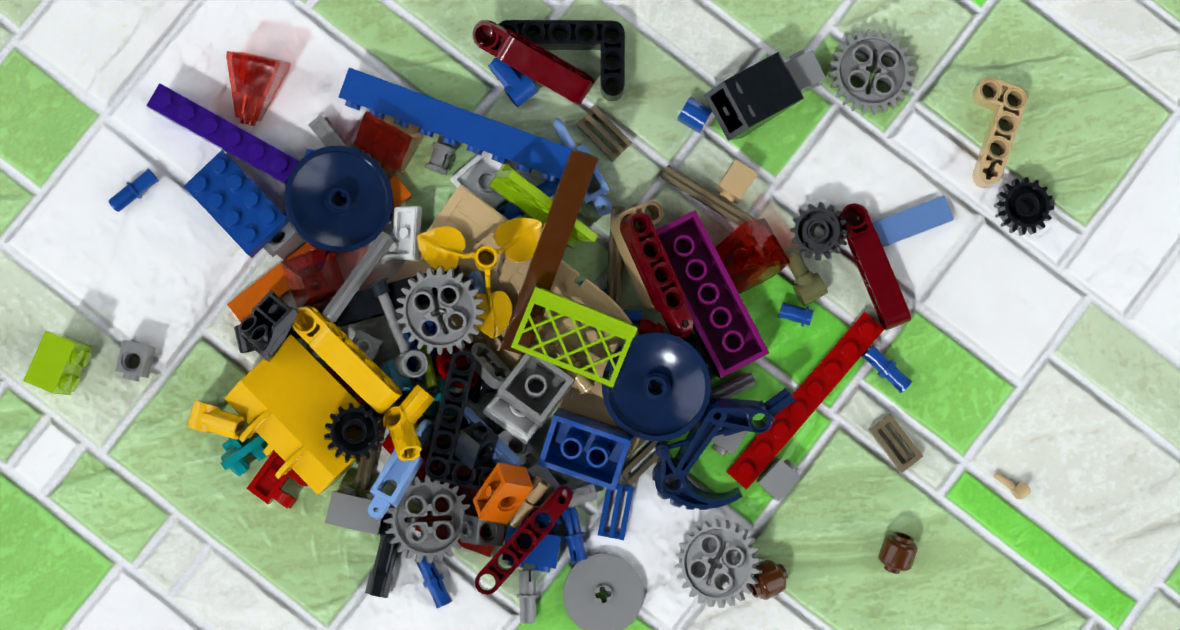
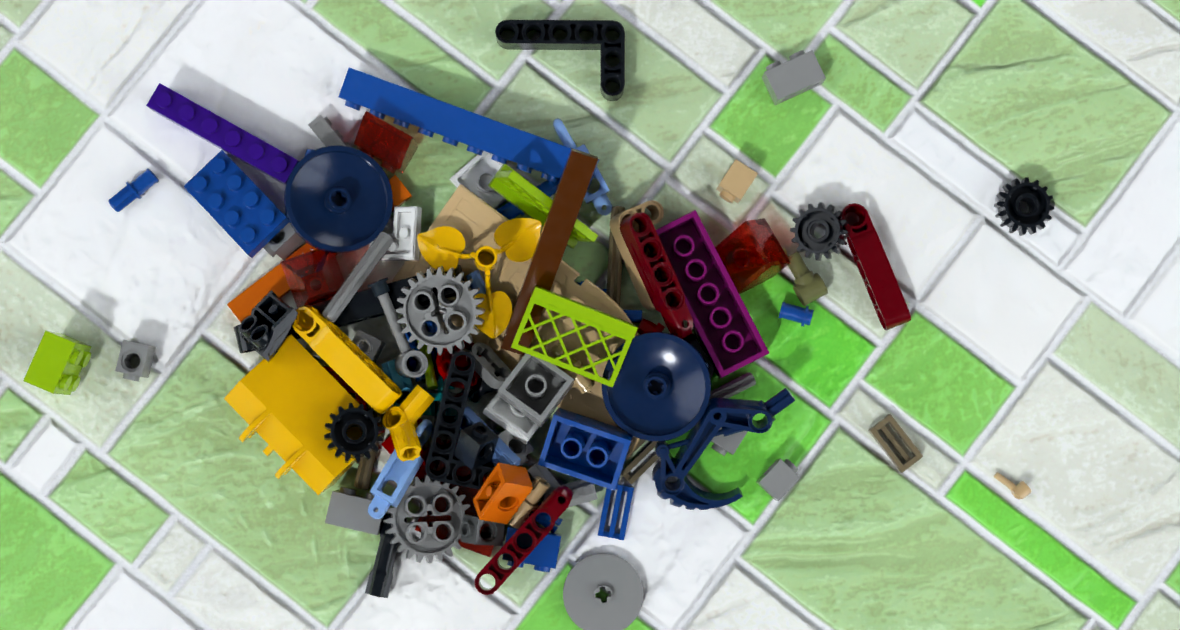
yellow piece [186,400,245,440] -> none
teal hips [221,429,268,476] -> none
clear red slope [226,51,291,126] -> none
red plate [246,451,308,509] -> none
blue pin [414,556,452,609] -> none
light grey bush [425,142,455,175] -> none
dark red piece [473,20,595,104] -> none
blue piece [488,58,539,108] -> none
light grey axle [517,569,538,624] -> none
blue axle [562,507,588,562] -> none
dark tan tile [576,105,632,162] -> none
dark tan axle [661,165,755,230] -> none
light grey gear [675,519,763,608] -> none
blue brick [677,96,712,133] -> none
black slope [704,52,804,141] -> none
red plate [726,312,884,490] -> none
reddish brown head [749,560,788,600] -> none
light grey gear [828,29,915,115] -> none
blue pin [861,344,912,393] -> none
medium blue tile [873,195,954,247] -> none
reddish brown head [878,532,918,574] -> none
tan beam [972,78,1027,188] -> none

